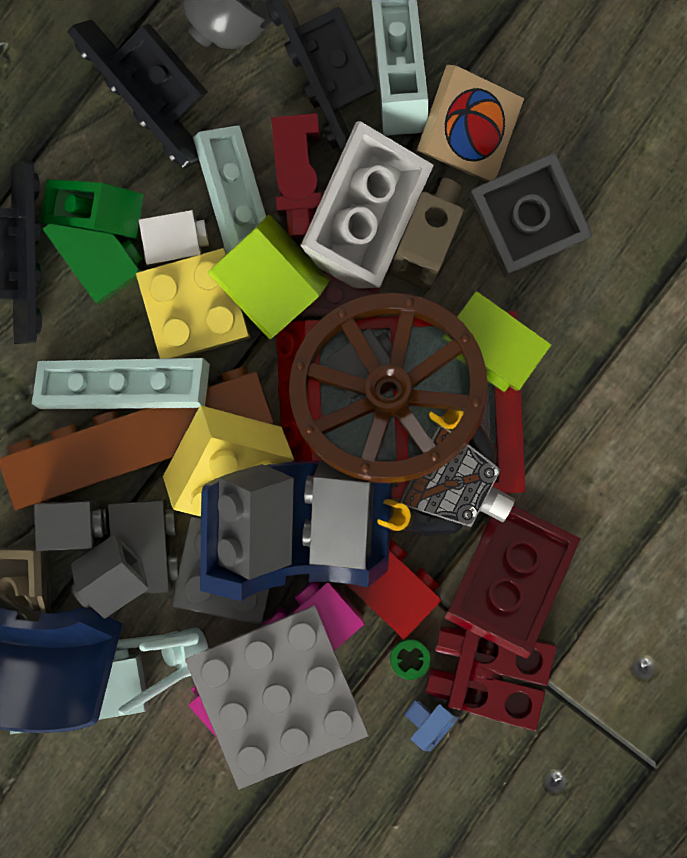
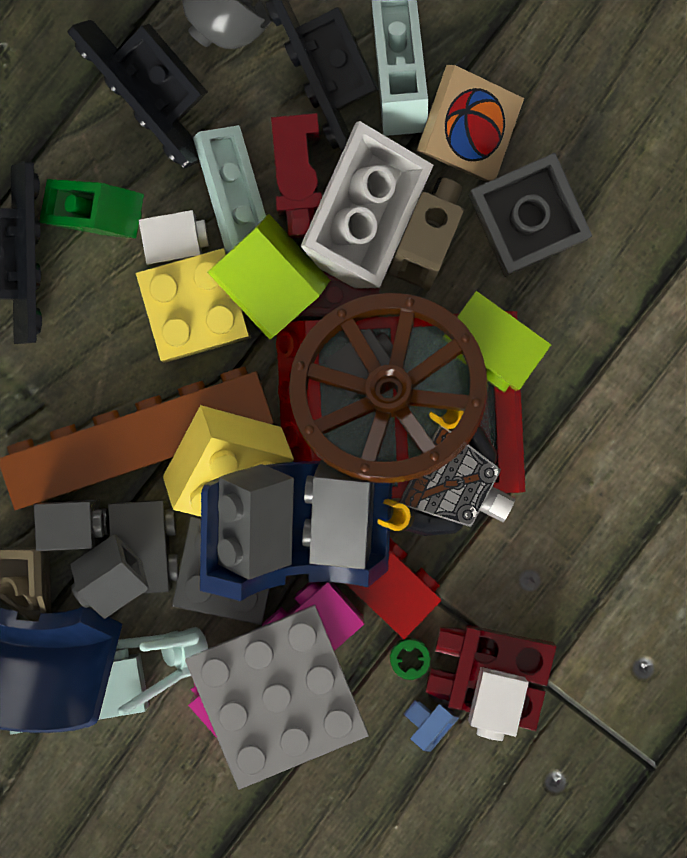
light aqua plate [32,358,210,409] -> none
green slope [43,224,144,305] -> none
dark red plate [444,505,581,659] -> none
none -> white brick [468,667,529,741]

